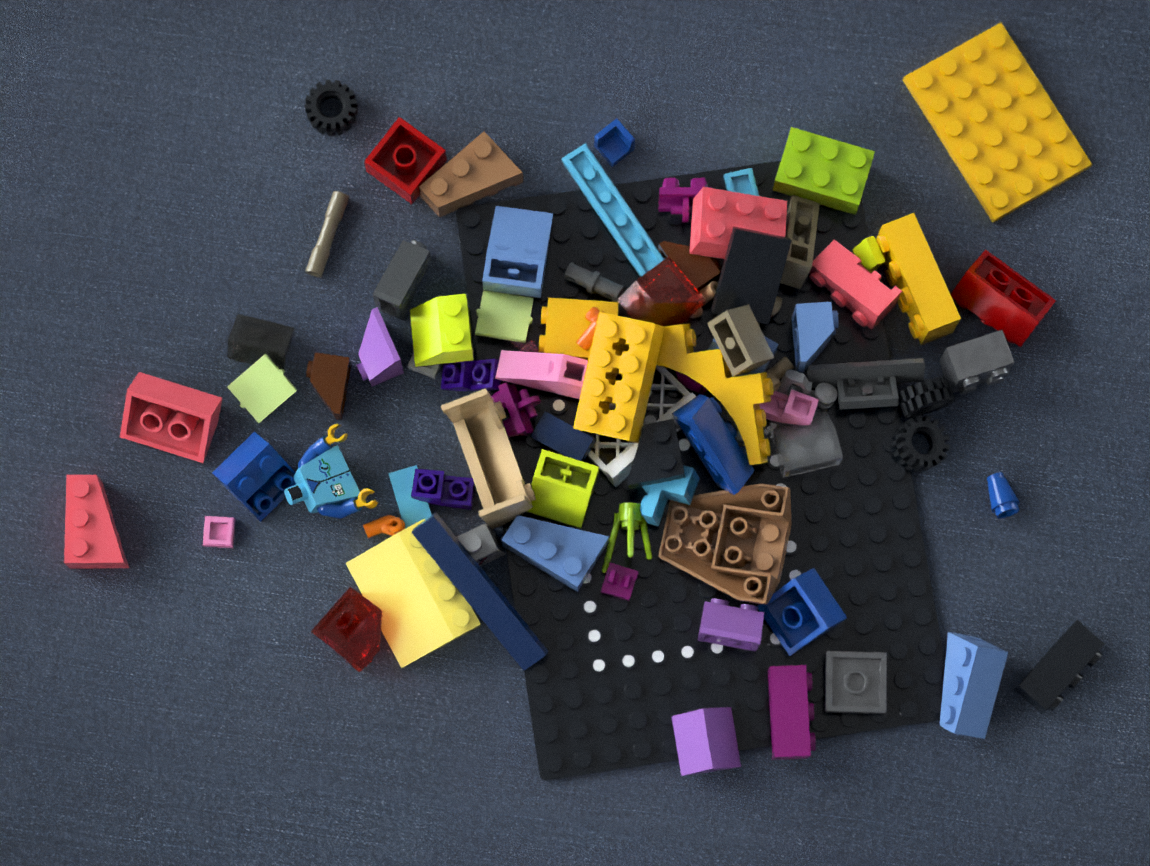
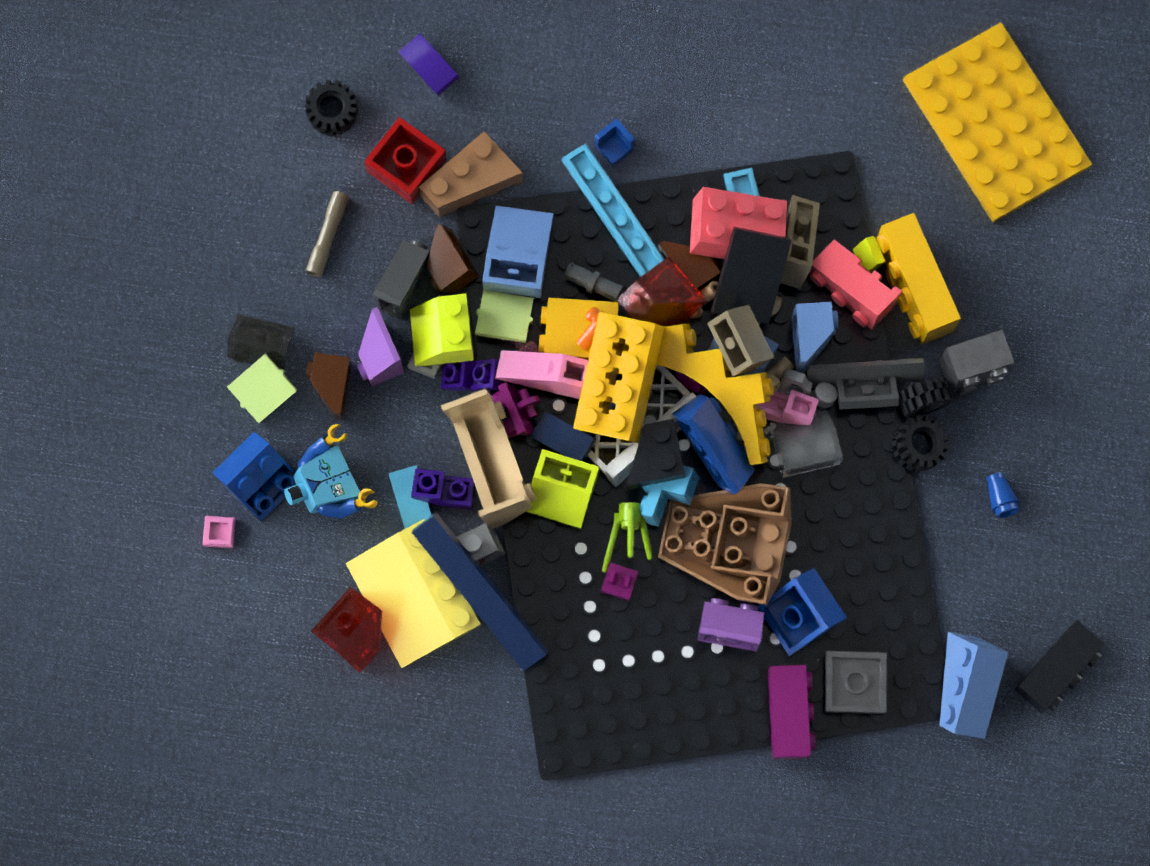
coral wedge [64,475,129,569] -> none
coral slope [120,372,222,463] -> none
orange arm [363,515,405,538] -> none
medium blue wedge [501,515,609,592] -> none
magenta hips [659,178,712,223] -> none
medium lavender slope [672,707,741,776] -> none
lime brick [773,127,875,215] -> none
red slope [950,250,1056,347] -> none
none -> dark purple slope [399,33,459,96]
none -> reddish brown slope [427,224,479,295]

